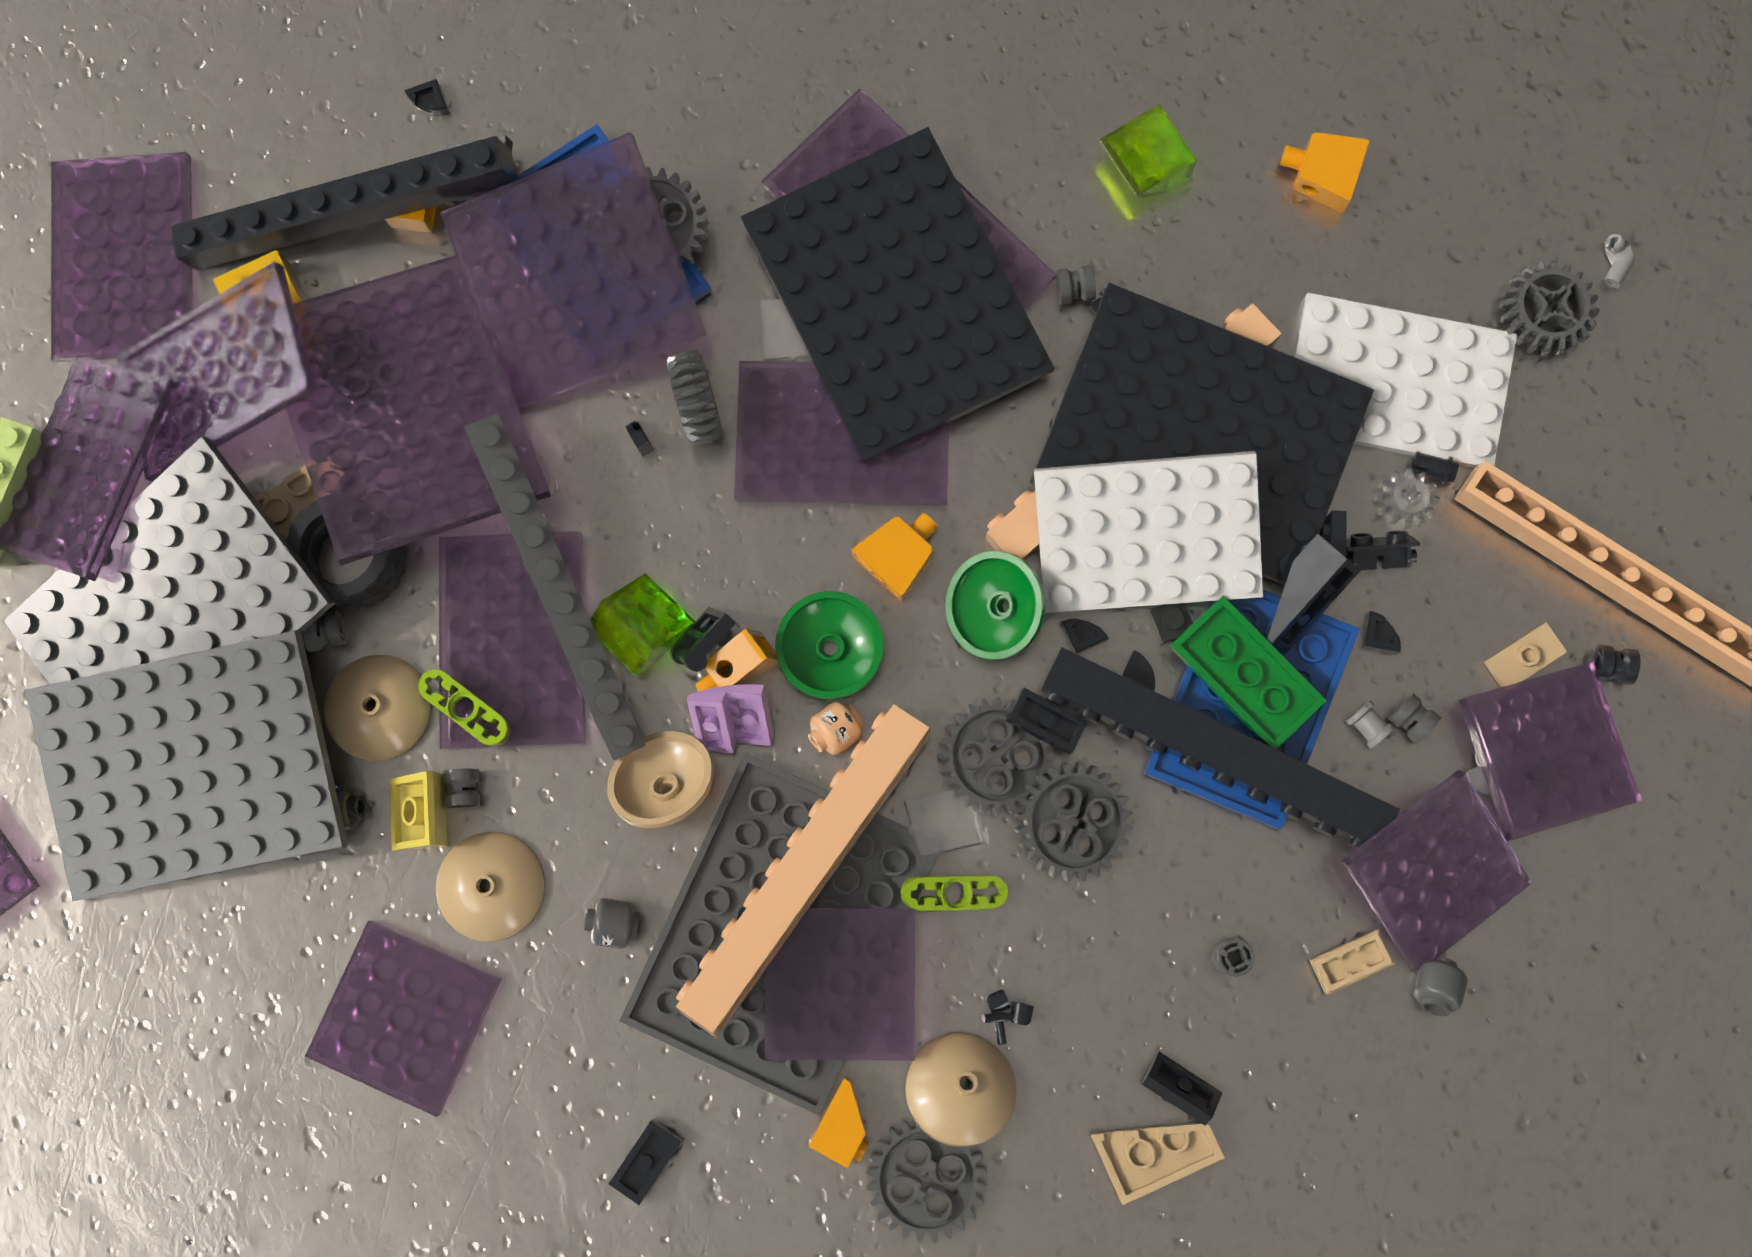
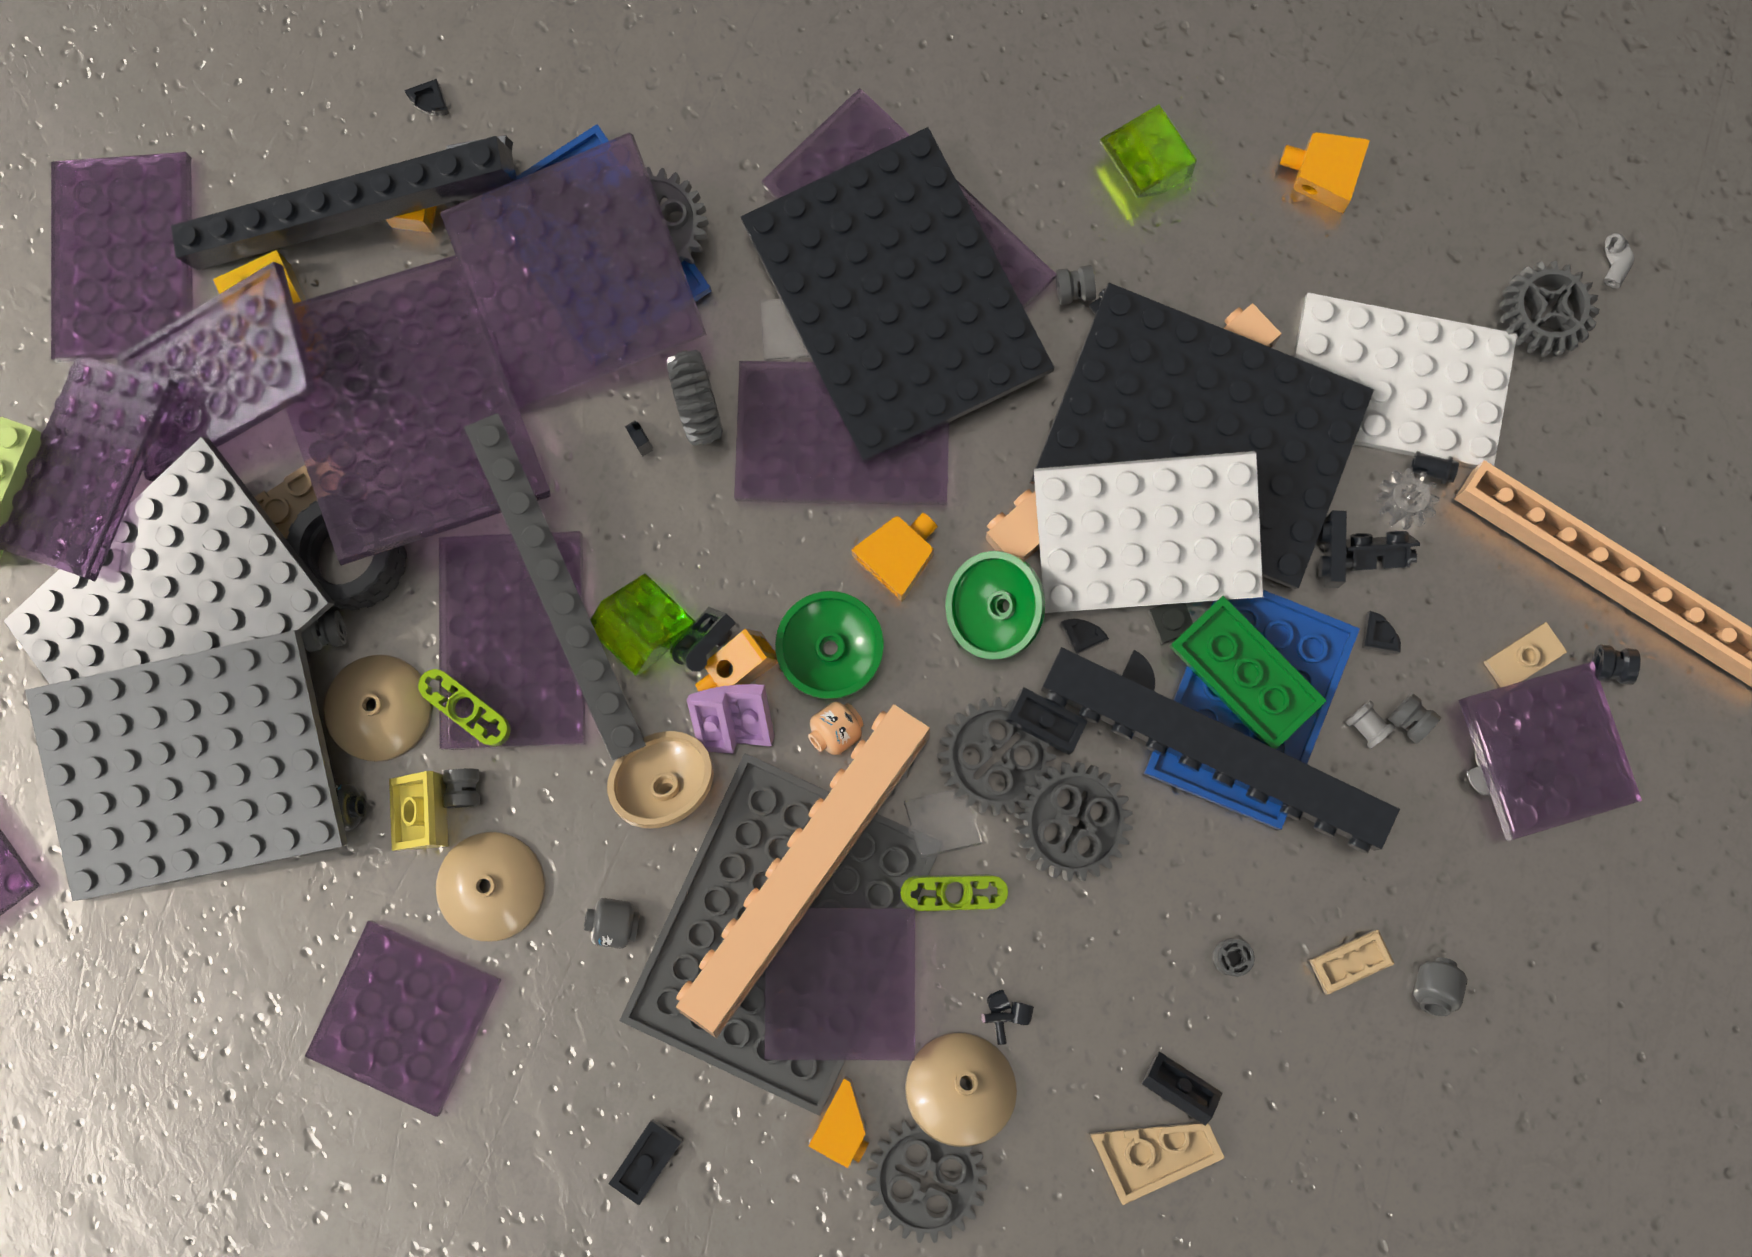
slope [1268,534,1361,652] -> none
clear purple plate [1341,770,1532,973] -> none

